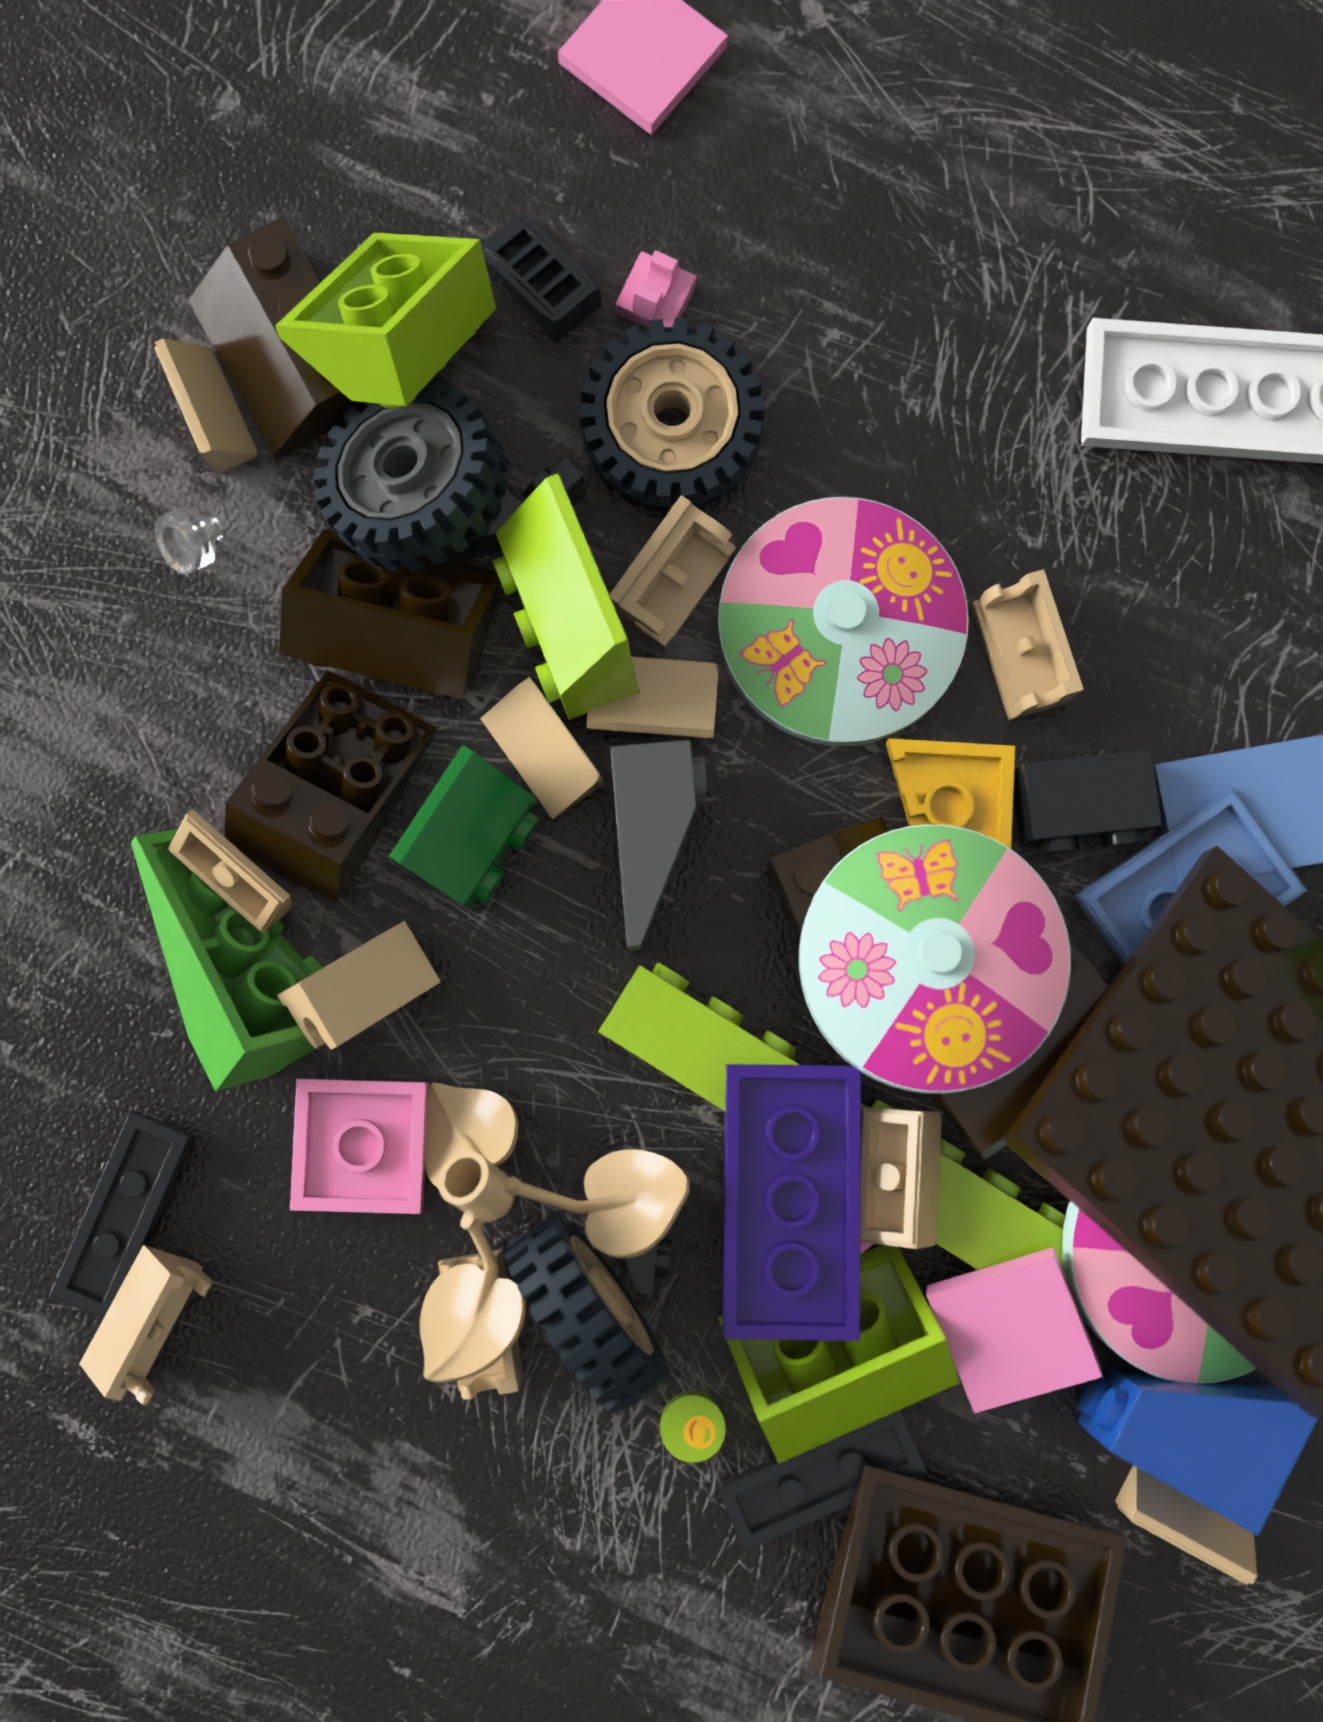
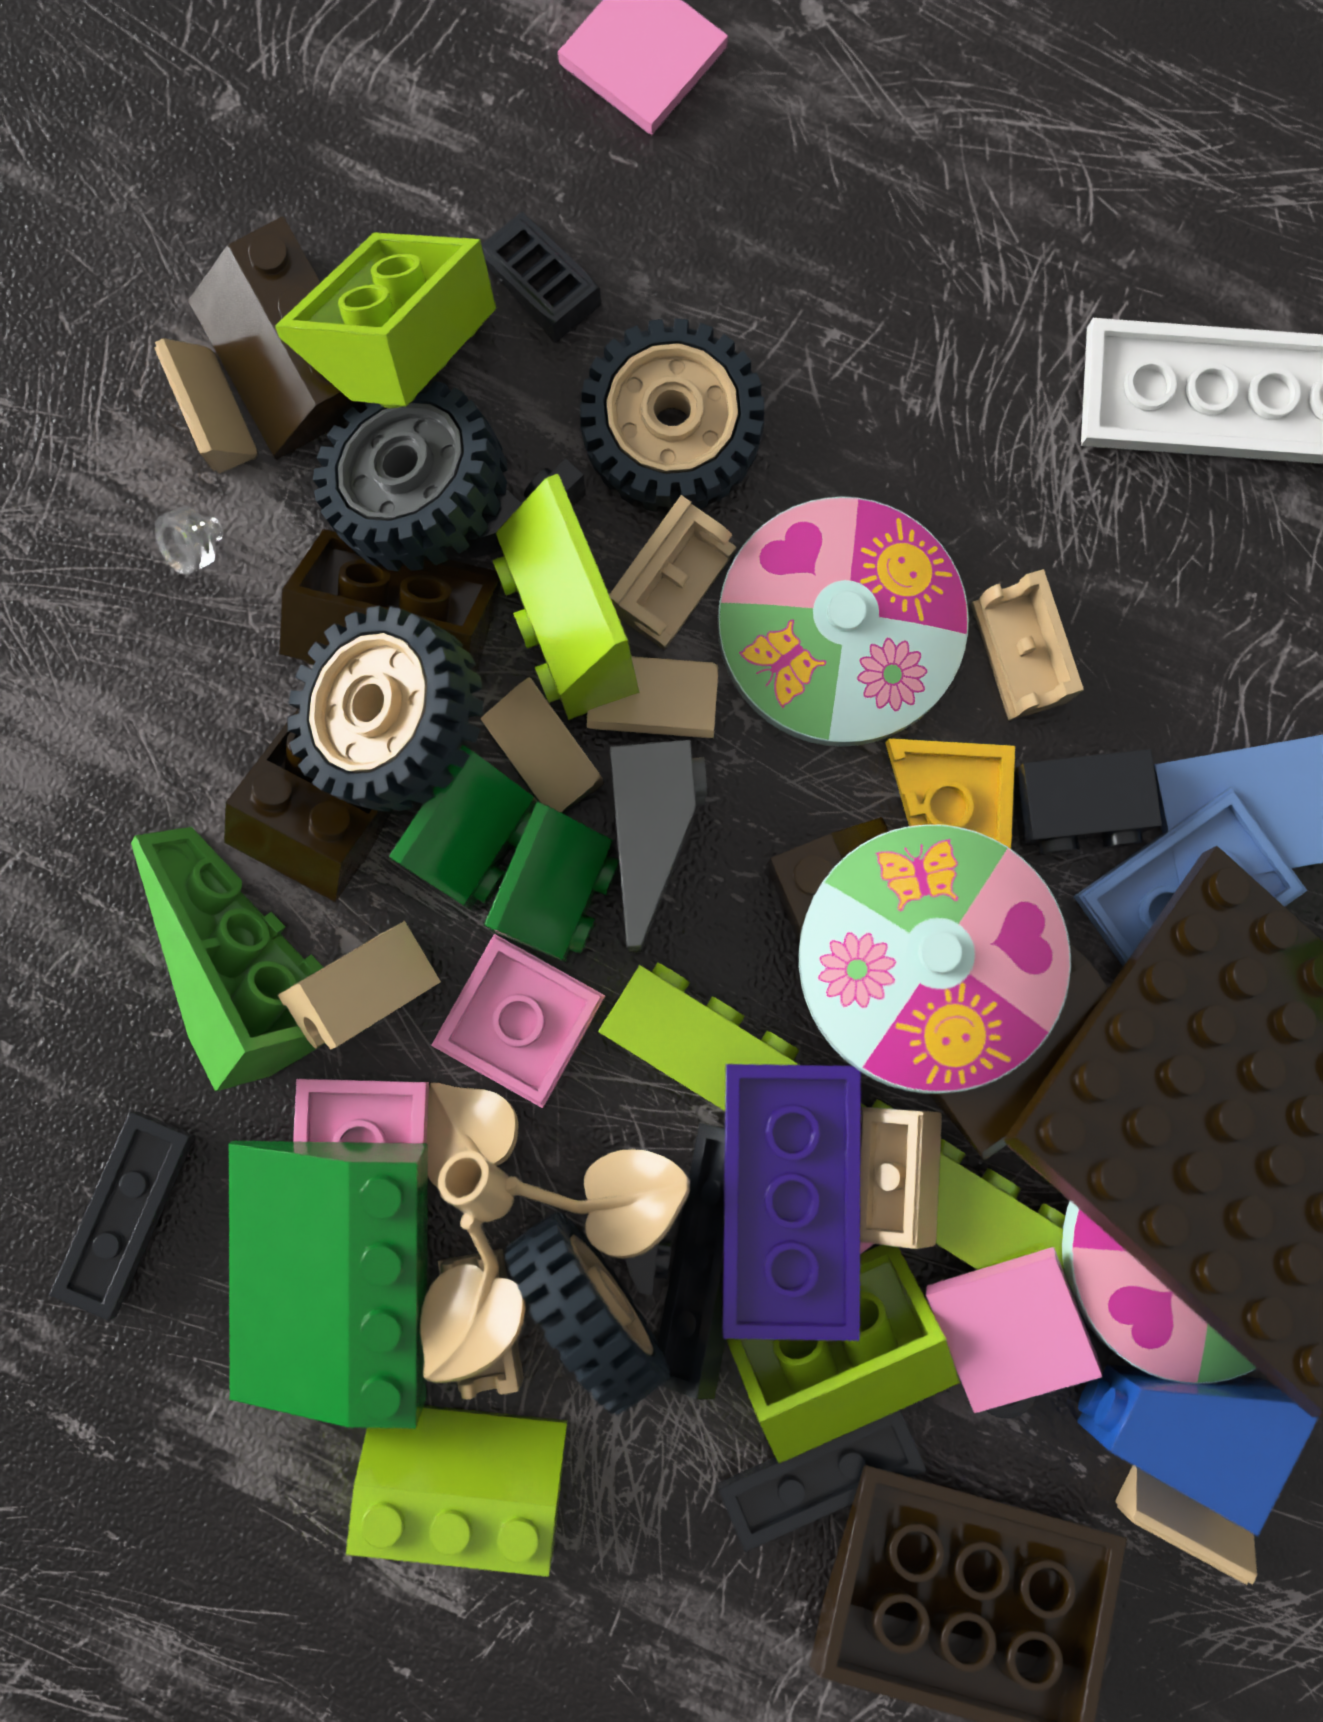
tan hinge [80,1245,212,1405] -> none
tan slope [168,809,292,934] -> none
bright pink tile [615,250,697,329] -> none
lime tile [660,1391,726,1463] -> none
none -> green slope [229,1141,428,1428]
none -> wheel [287,606,483,812]
none -> lime slope [346,1405,568,1577]
none -> bright pink tile [431,934,606,1108]
none -> green slope [484,802,620,963]
none -> black plate [657,1123,726,1399]

